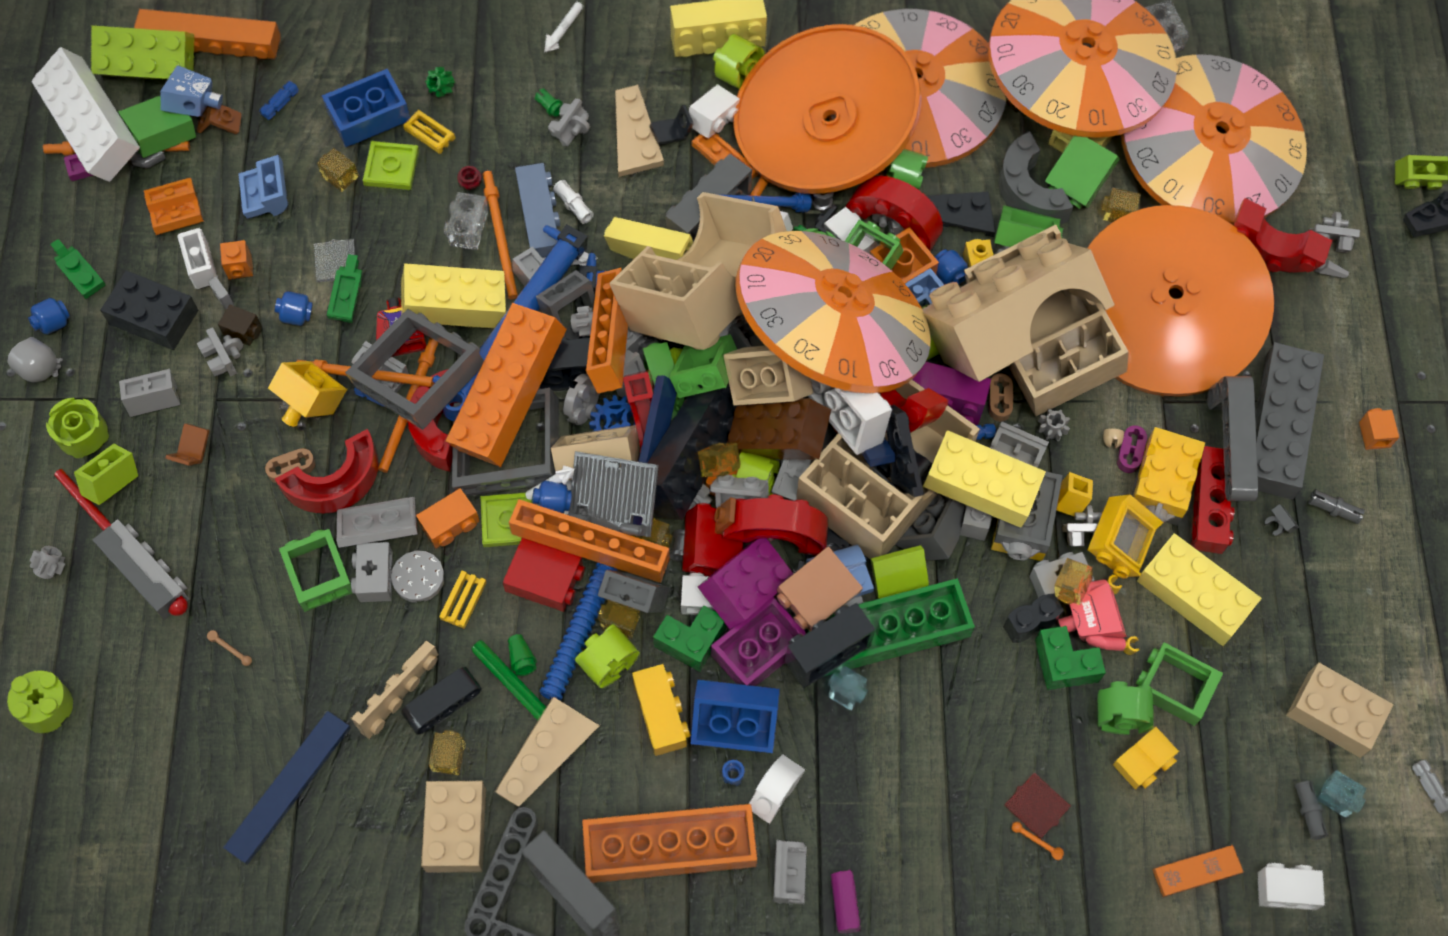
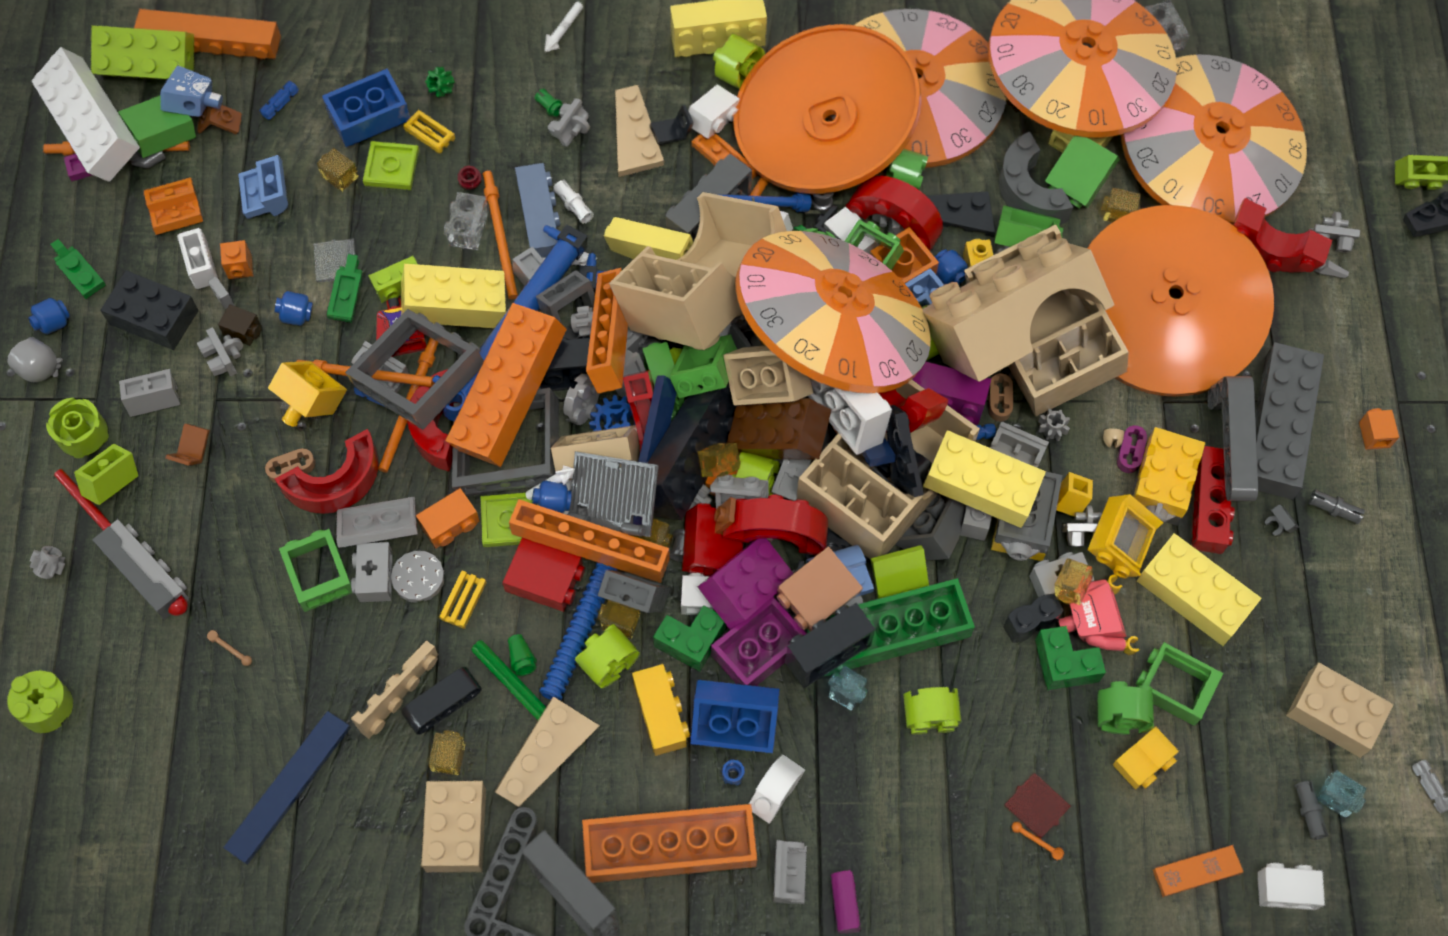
none -> lime bracket [368,256,418,303]
none -> lime brick [903,687,961,735]

